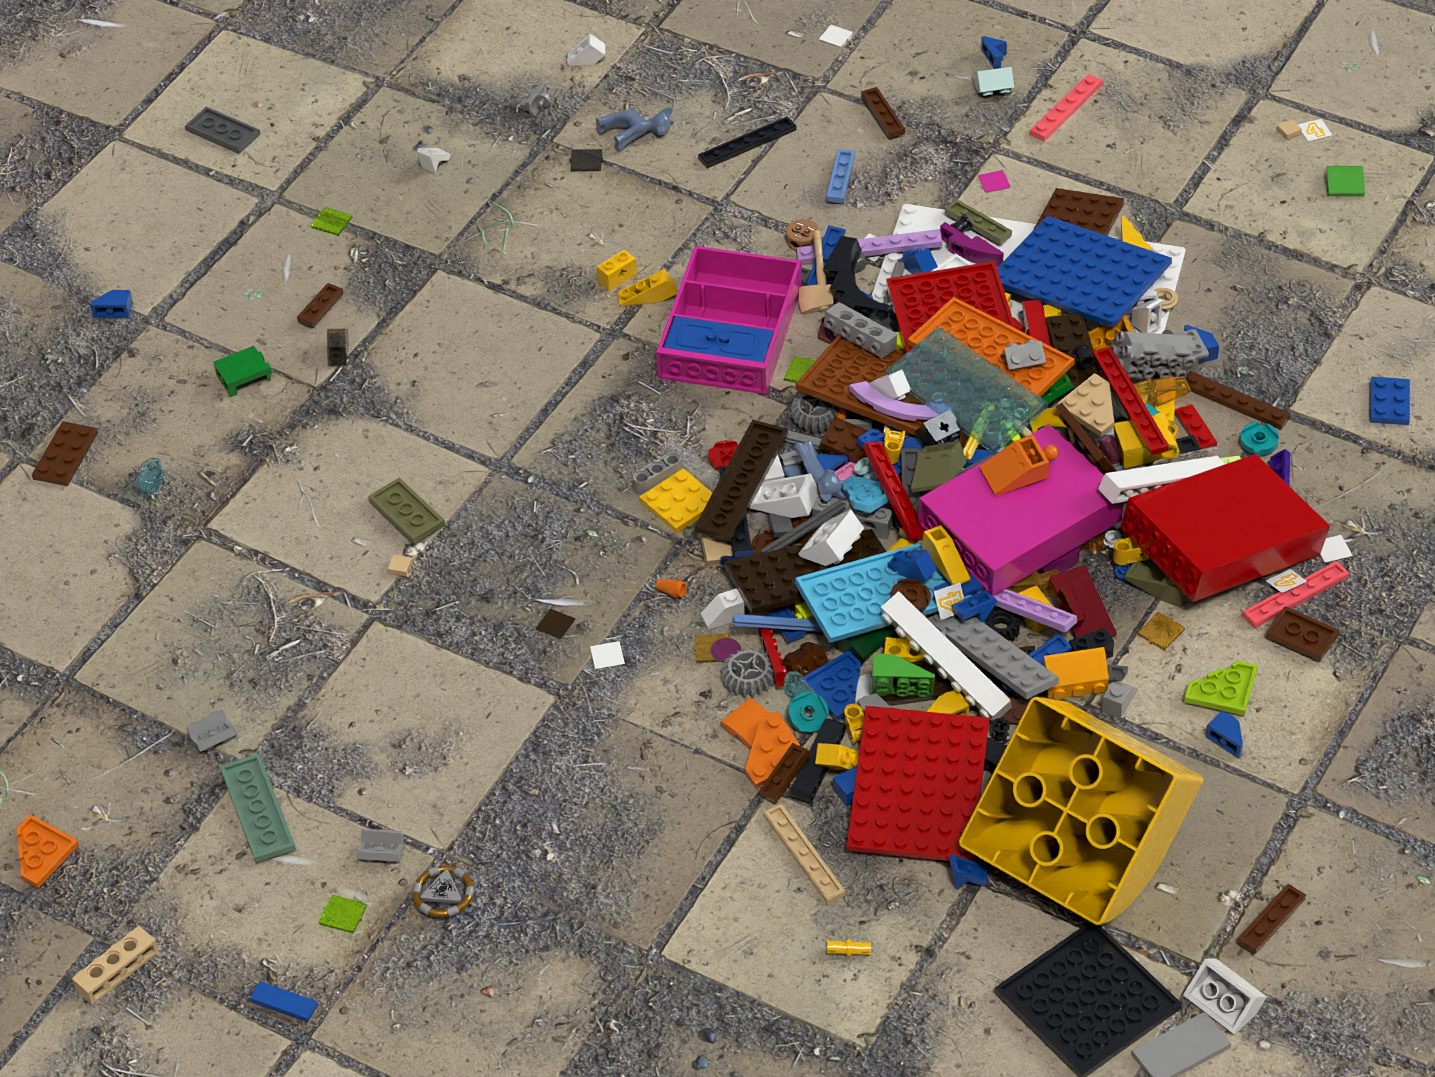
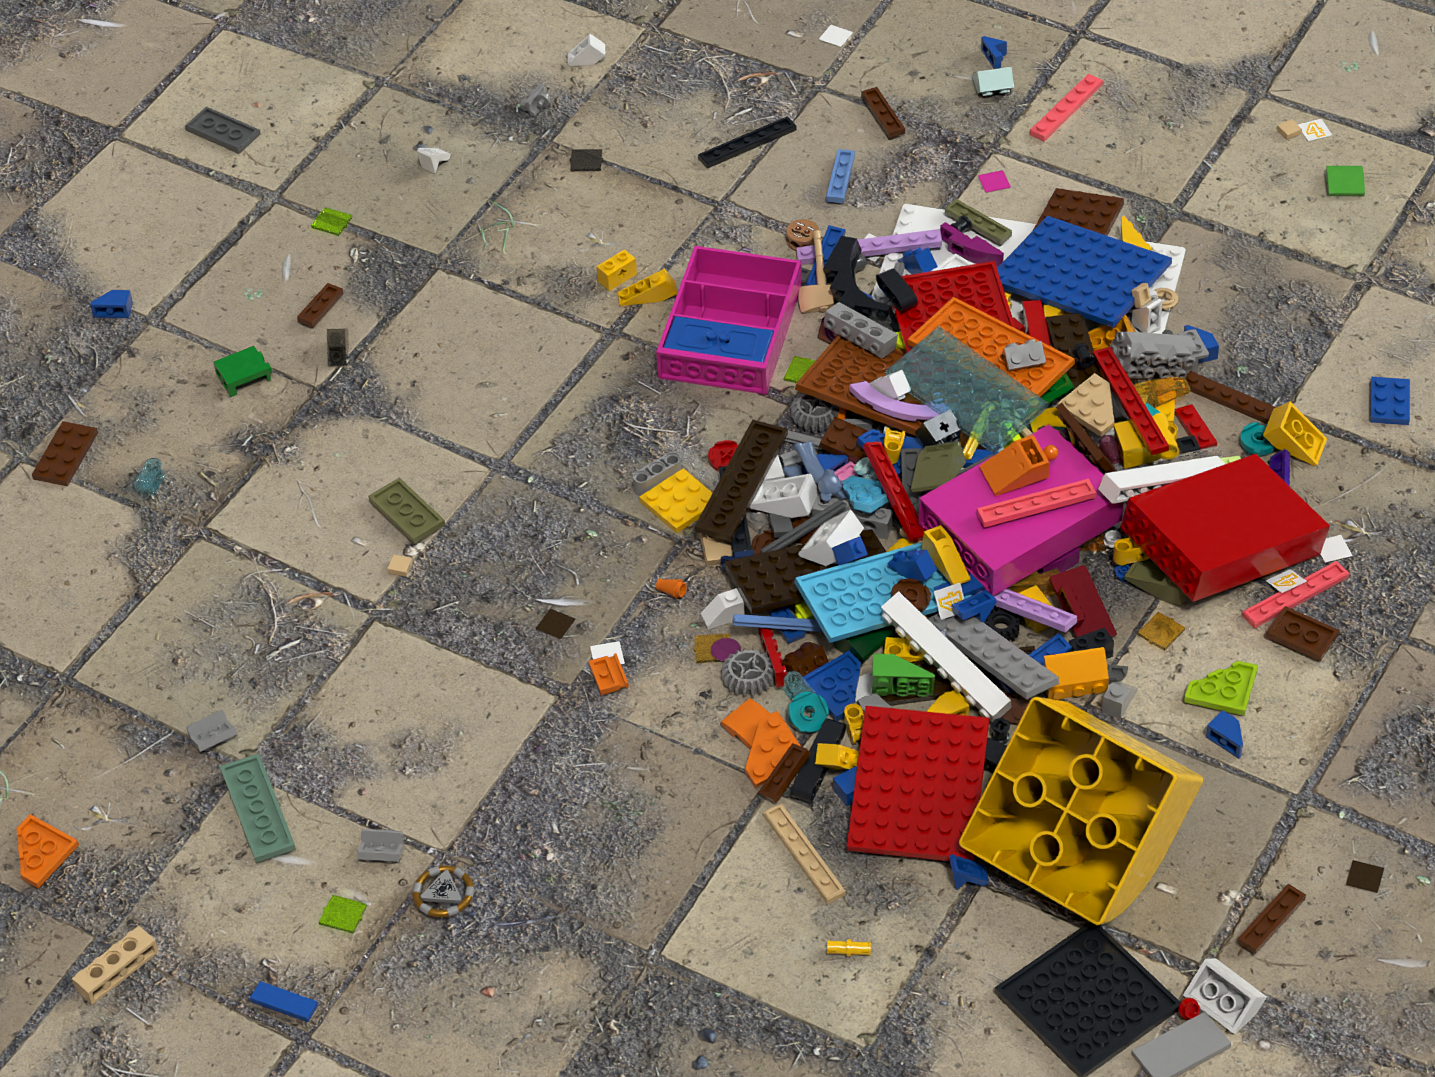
sand blue animal [596,107,674,152] -> none
none -> orange plate [588,653,629,695]
none -> blue slope [832,536,868,565]
none -> black beam [876,268,918,312]
none -> coral plate [977,479,1096,528]
none -> tan tile [1132,283,1151,308]
none -> red plate [1178,997,1200,1020]
none -> yellow slope [1263,401,1327,466]
none -> dark brown sticker [1346,860,1384,893]

